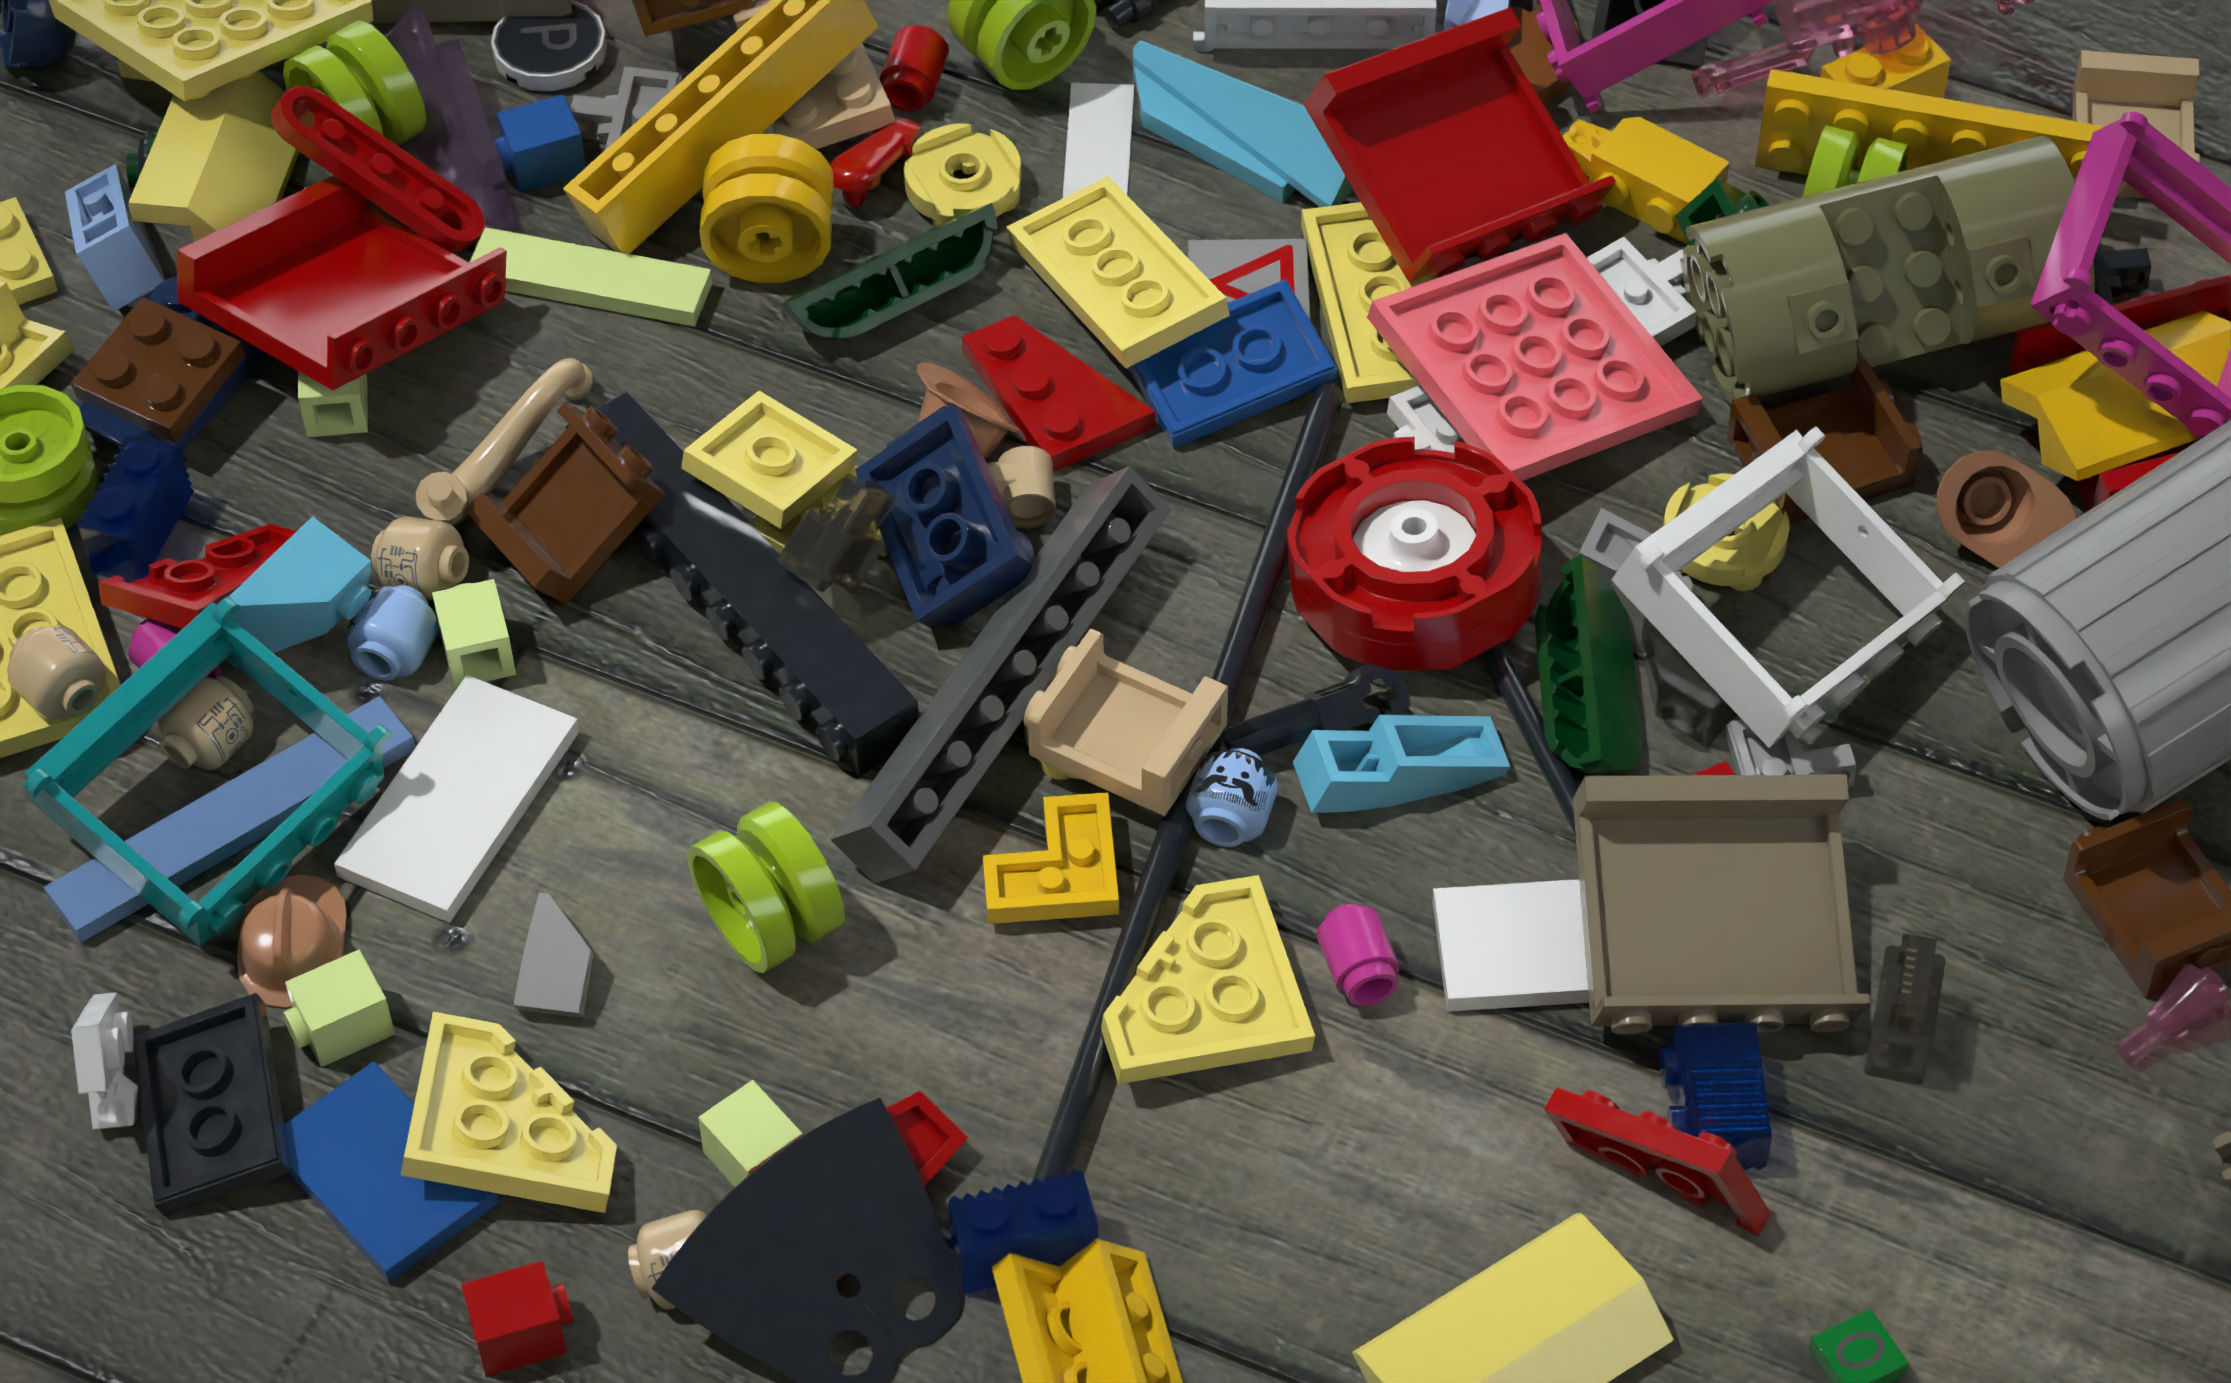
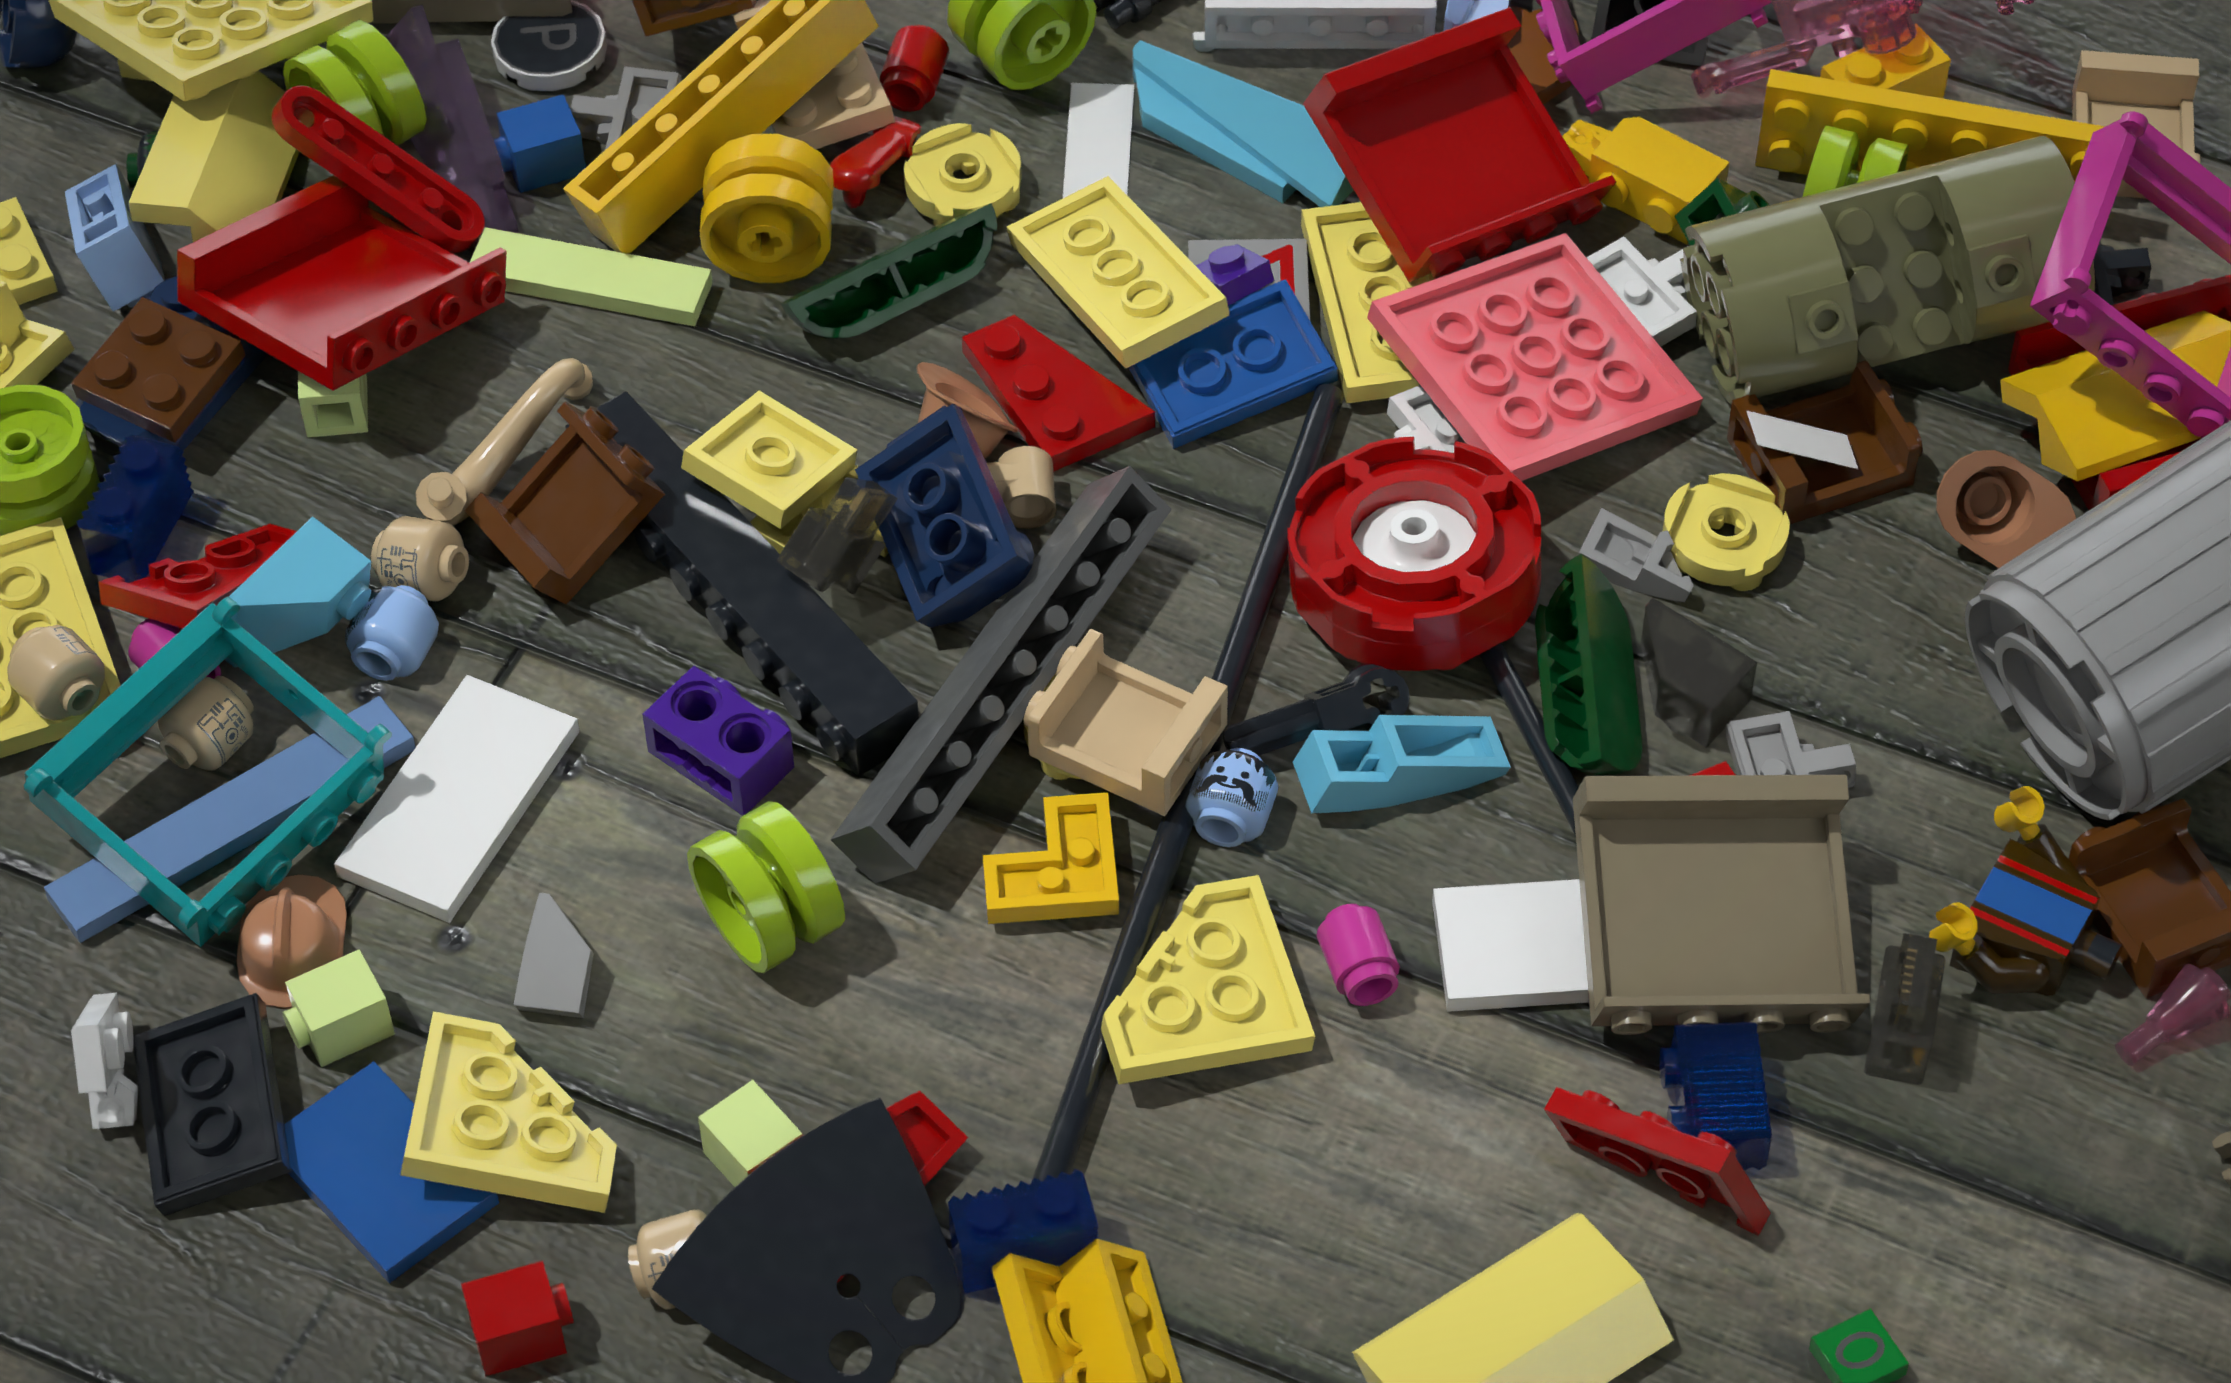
yellowish green brick [432,579,516,689] -> none
white window [1611,427,1966,748] -> none
none -> dark purple brick [642,666,795,816]
none -> dark purple plate [1196,244,1274,306]
none -> white sticker [1747,411,1858,469]
none -> torso [1929,786,2123,996]

